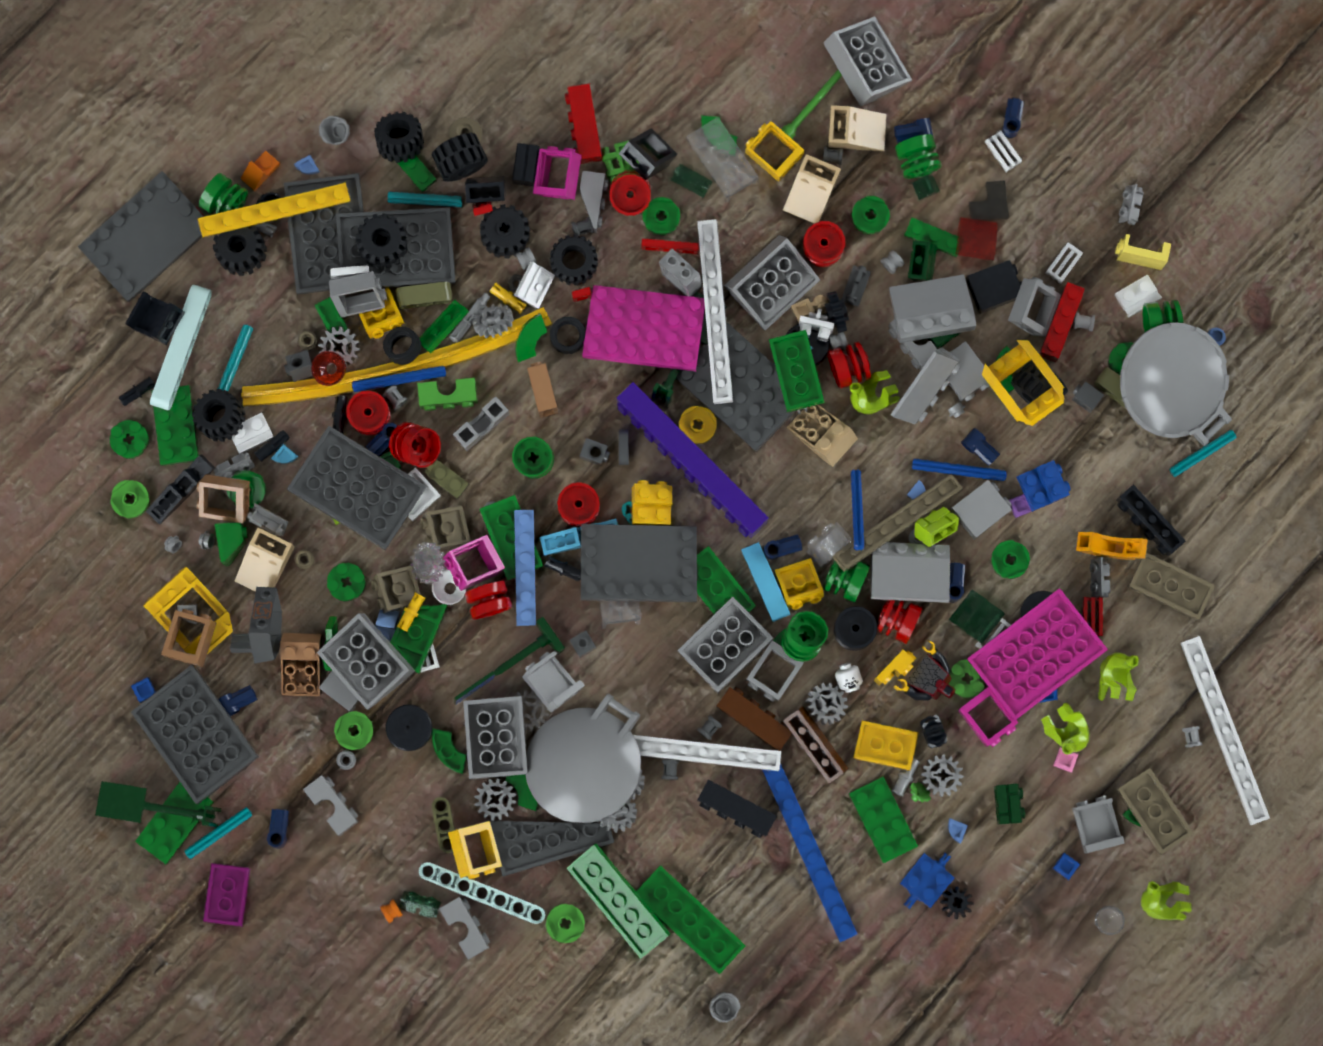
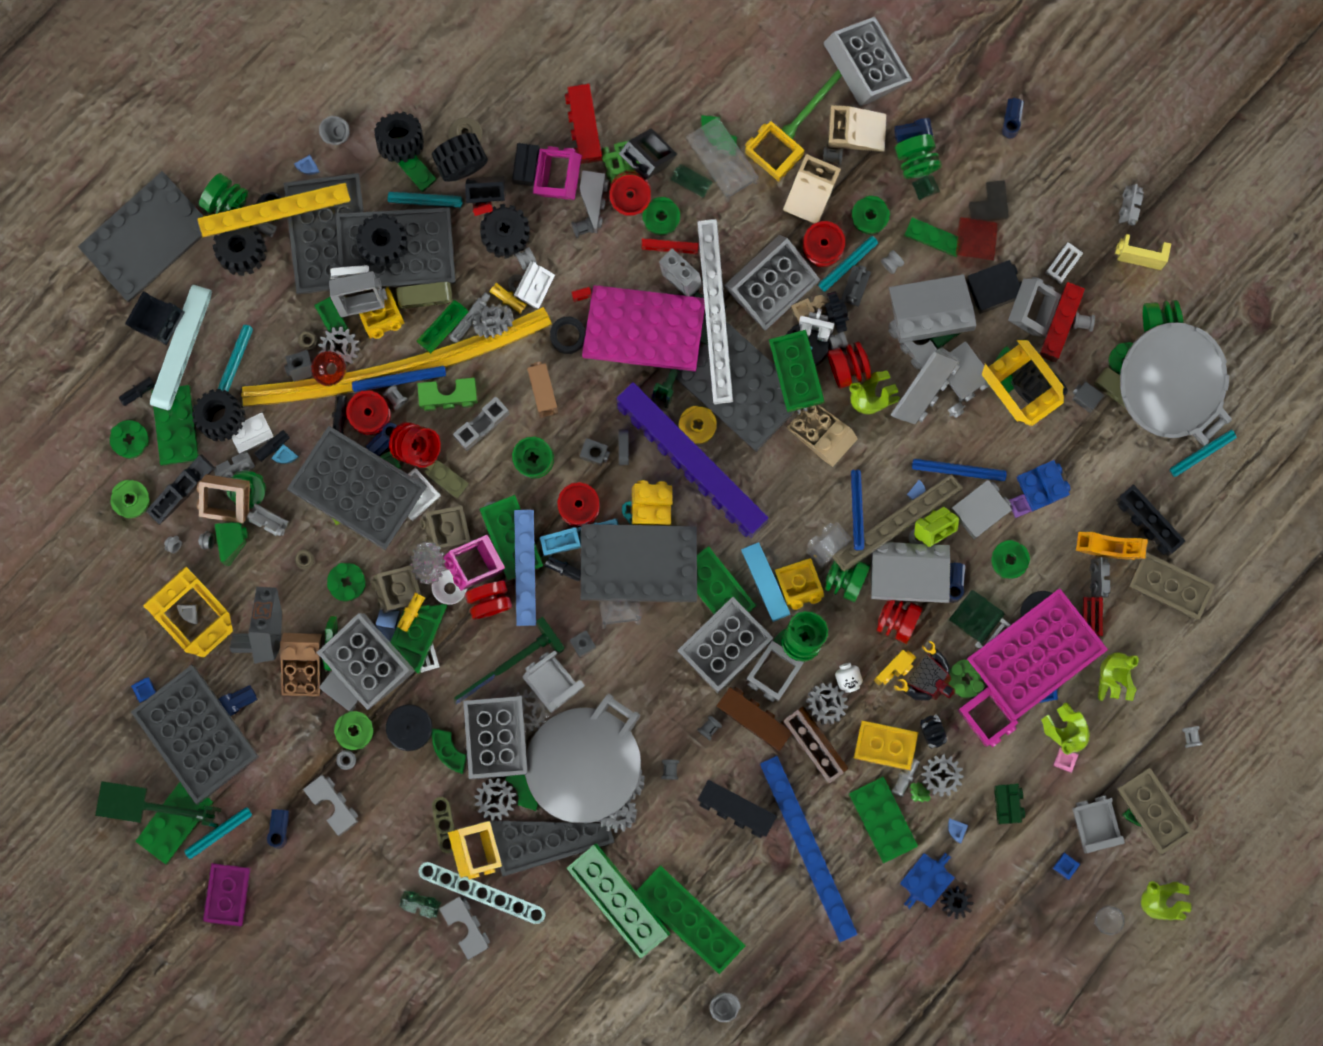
medium nougat window [161,609,217,667] -> none
tan slope [235,528,295,592] -> none
orange slope [240,150,280,192] -> none
orange wheel [380,899,403,923] -> none
black tyre [383,326,421,365] -> none
green tile [515,313,547,363] -> none
bright green plate [546,904,585,943] -> none
black tyre [550,234,598,286] -> none
white plate [633,735,781,771] -> none
dark blue piece [763,534,803,560] -> none
black wheel [833,606,877,651] -> none
dark green brick [908,240,937,282] -> none
dark blue piece [961,428,1000,467] -> none
white tile [985,130,1022,172] -> none
white plate [1114,274,1162,318] -> none
white plate [1181,636,1270,825] -> none
medium blue plate [1207,328,1226,346] -> none
none -> teal axle [818,236,878,292]

